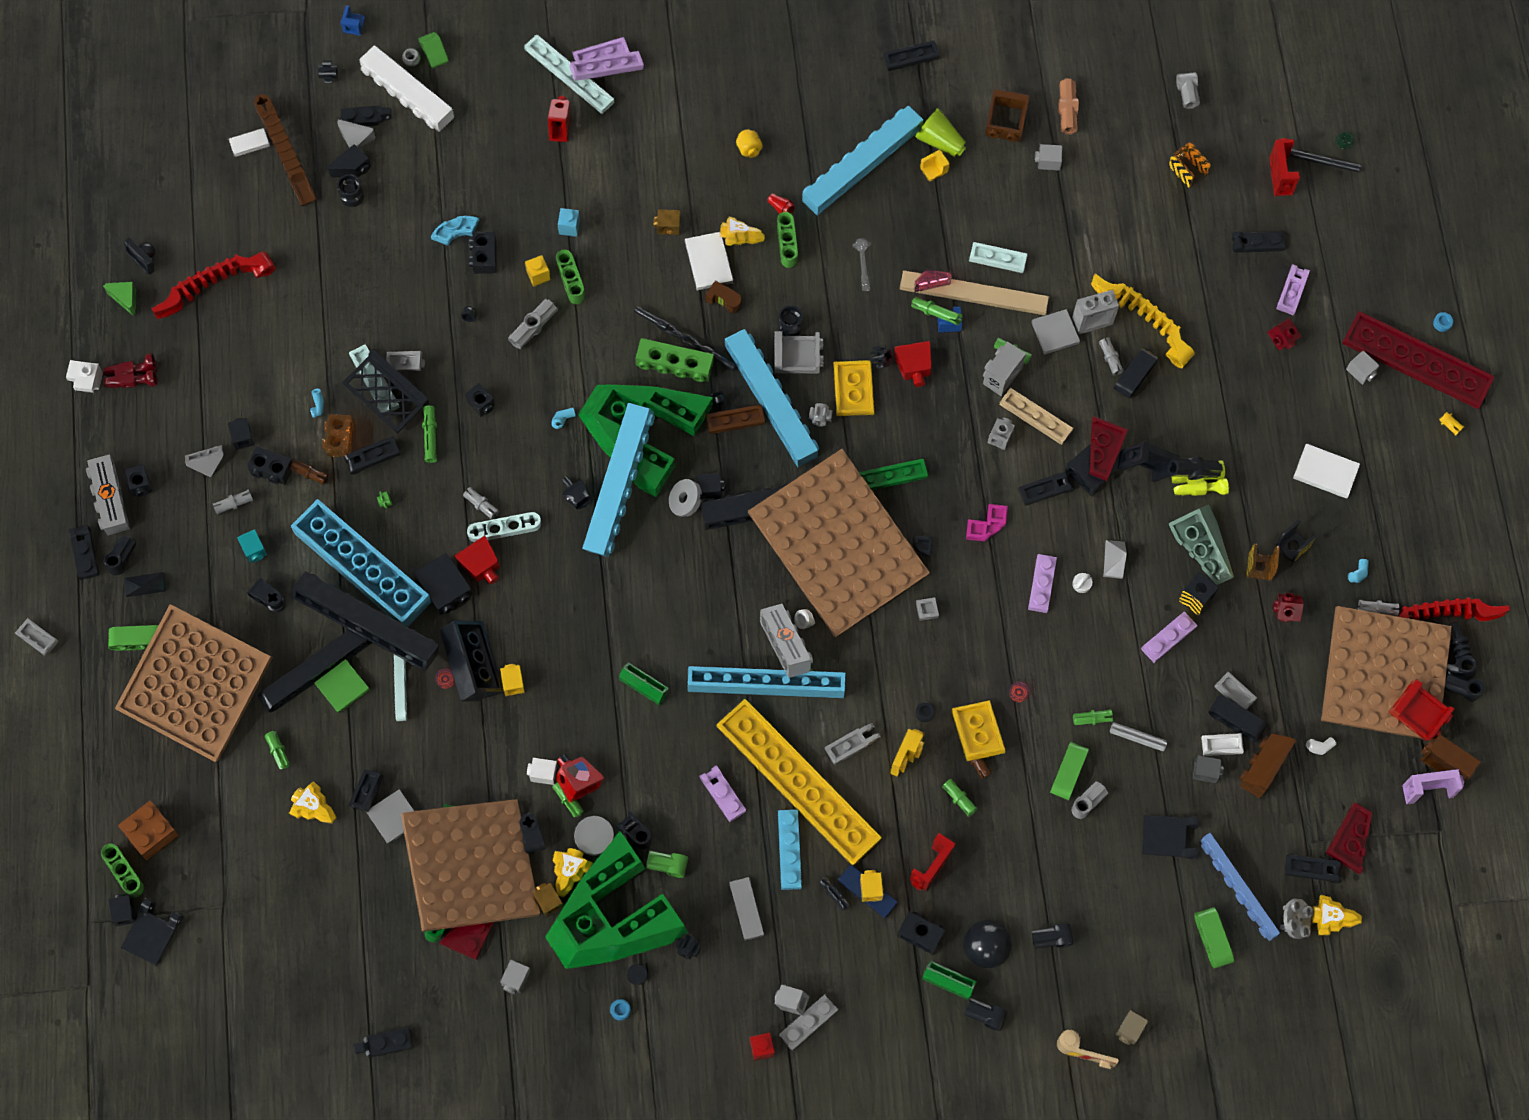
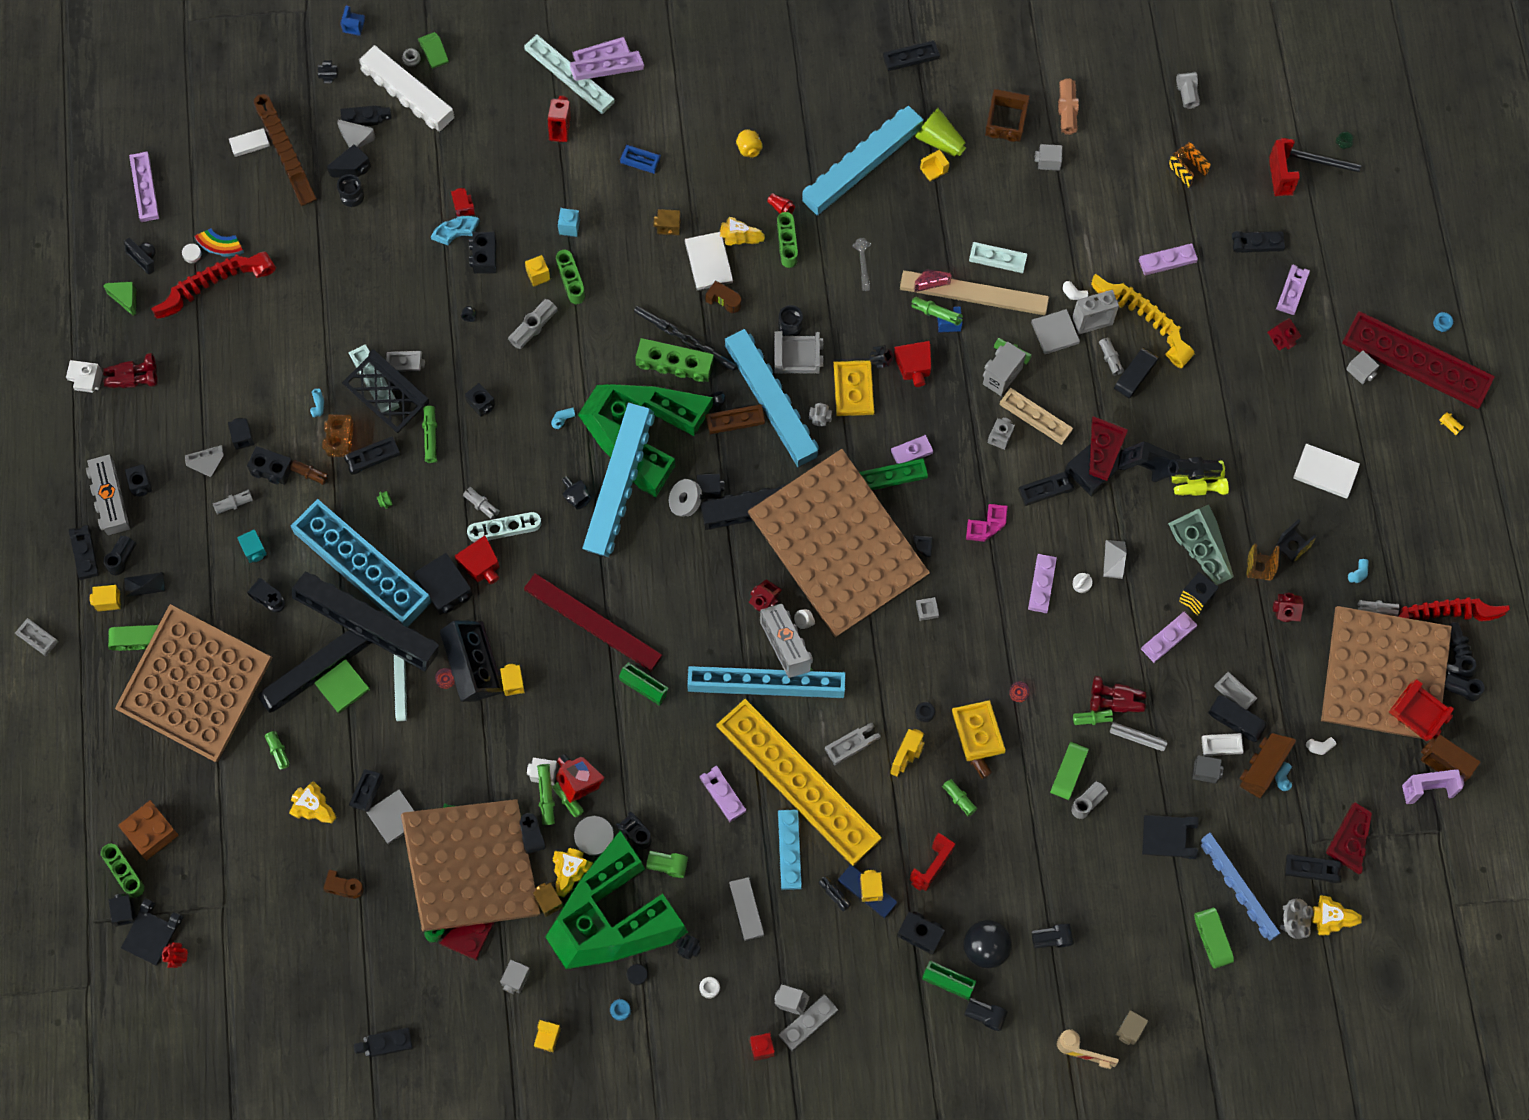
none -> yellow brick [90,585,121,611]
none -> lavender plate [129,152,159,222]
none -> red gear [162,942,188,968]
none -> white tile [182,244,202,263]
none -> tile [194,228,244,257]
none -> reddish brown leg [323,869,363,899]
none -> red brick [451,188,475,217]
none -> dark red tile [524,573,662,672]
none -> yellow panel [534,1020,560,1052]
none -> bright green pin [537,764,555,825]
none -> blue tile [620,145,661,174]
none -> white tile [700,977,720,998]
none -> dark red brick [749,579,782,611]
none -> lavender plate [891,435,933,464]
none -> white arm [1063,281,1088,300]
none -> dark red piece [1090,676,1147,713]
none -> lavender plate [1139,243,1198,276]
none -> medium azure arm [1275,762,1292,791]

